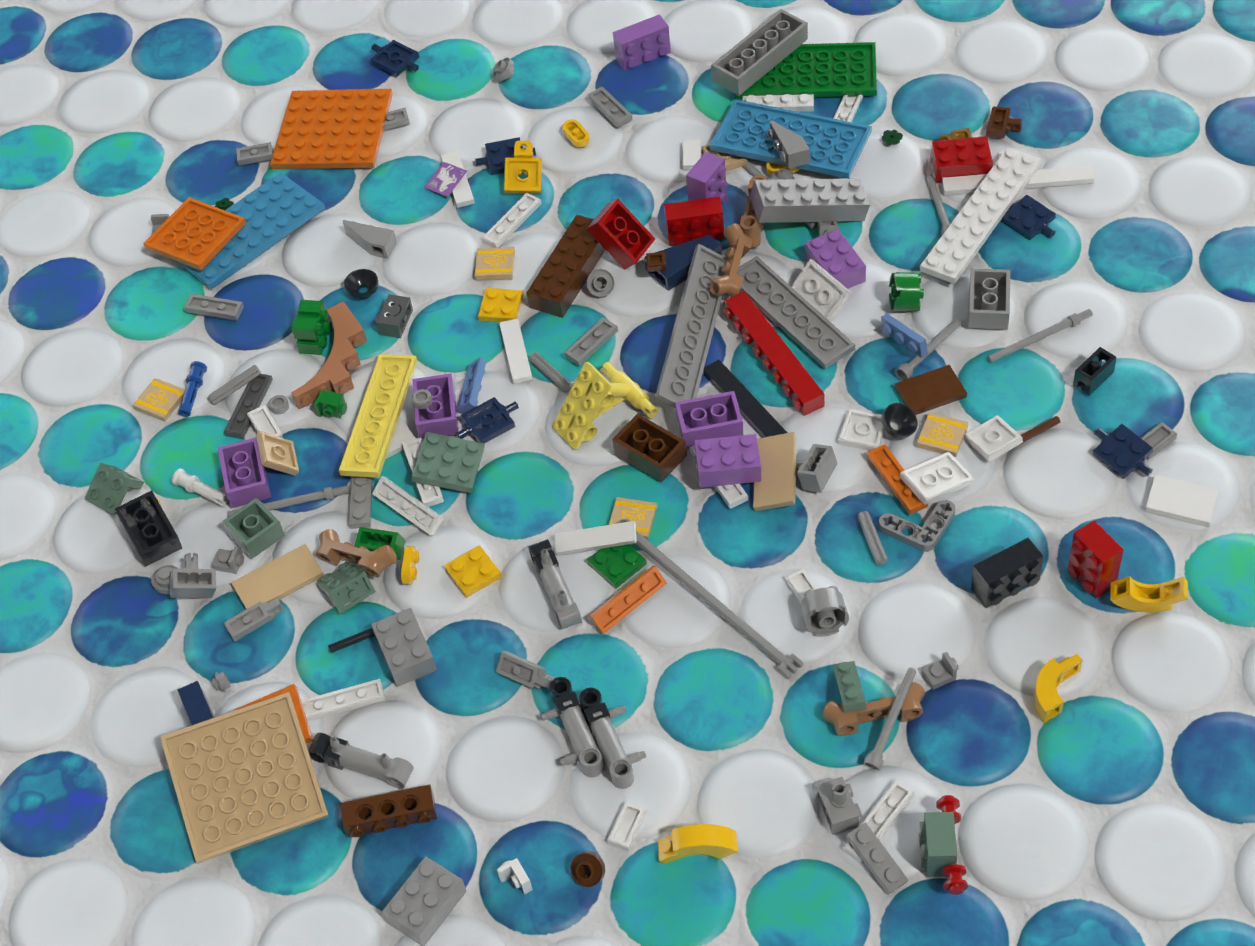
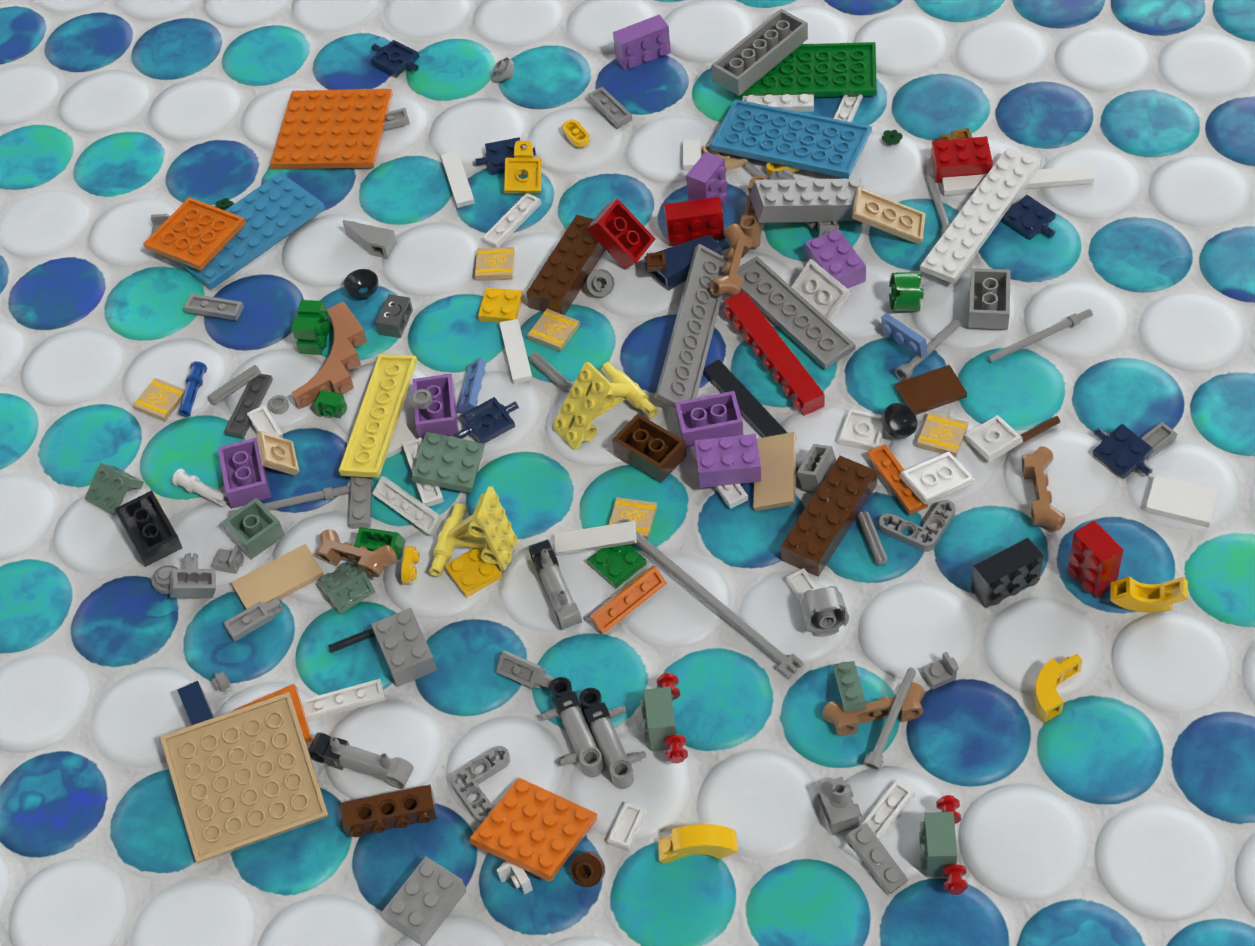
light grey plate [236,142,273,166] -> none
medium lavender sticker [424,162,467,197] -> none
light grey plate [564,317,618,367] -> none
light grey slope [768,120,810,169] -> none
reddish brown hinge [986,106,1022,138] -> none
black brick [1073,347,1117,396] -> none
none -> light yellow plate [429,486,517,577]
none -> light grey beam [451,746,510,825]
none -> orange plate [470,778,597,882]
none -> tan tile [527,309,580,352]
none -> sand green brick [640,673,688,764]
none -> reddish brown brick [781,456,877,577]
none -> tan tile [851,187,926,245]
none -> medium nougat plate [1021,446,1065,532]

